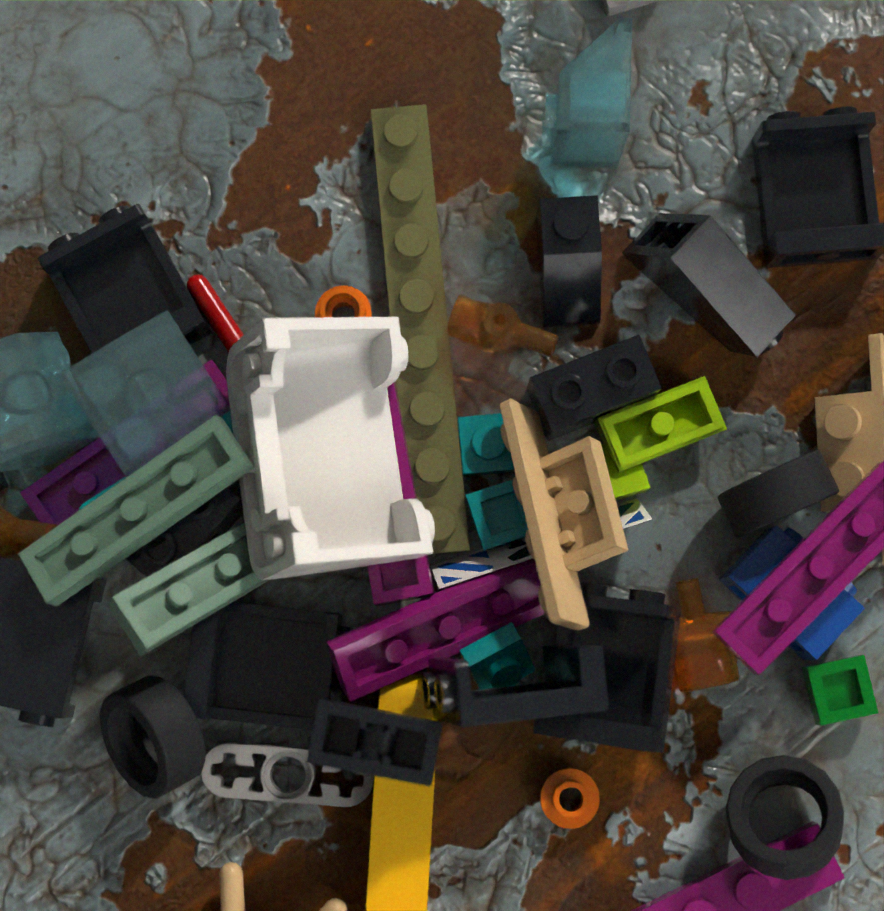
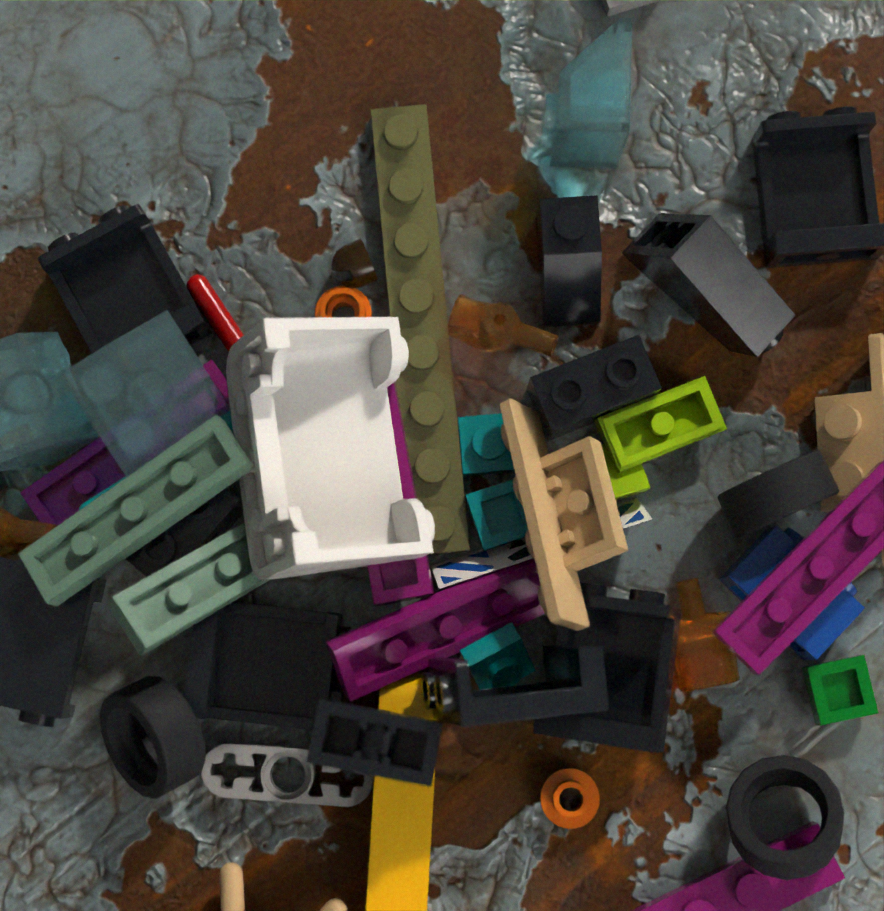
none -> dark brown hinge [331,238,378,289]

